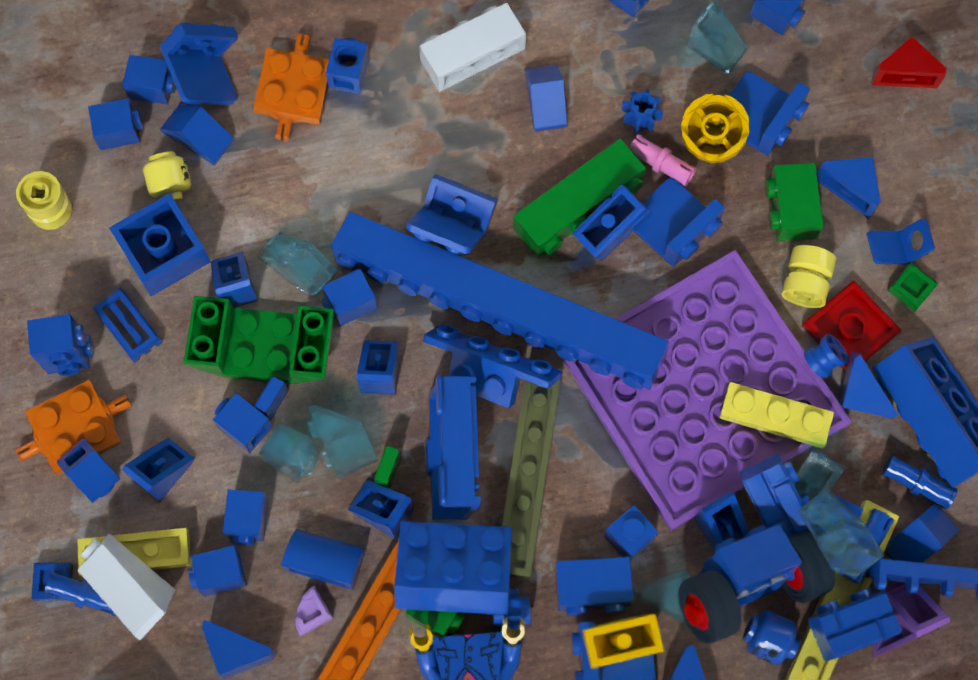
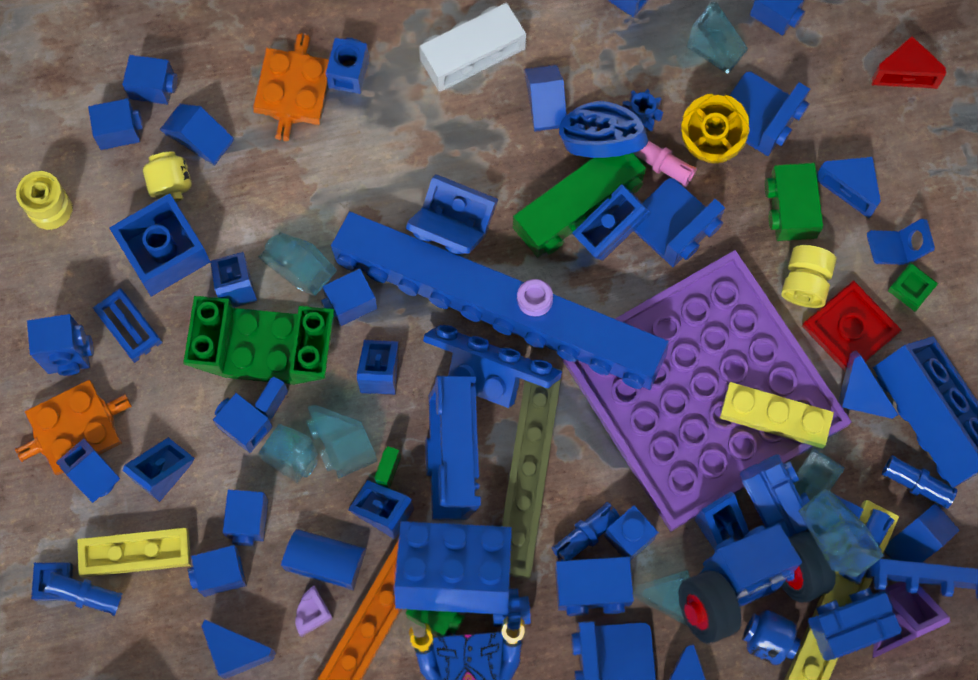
white slope [78,534,175,640] -> none
blue bracket [160,22,238,105] -> none
yellow slope [582,614,664,668] -> none
blue wheel [804,334,849,379] -> none
none -> lavender tile [517,279,553,317]
none -> blue pin [551,502,620,561]
none -> blue piece [559,101,649,158]

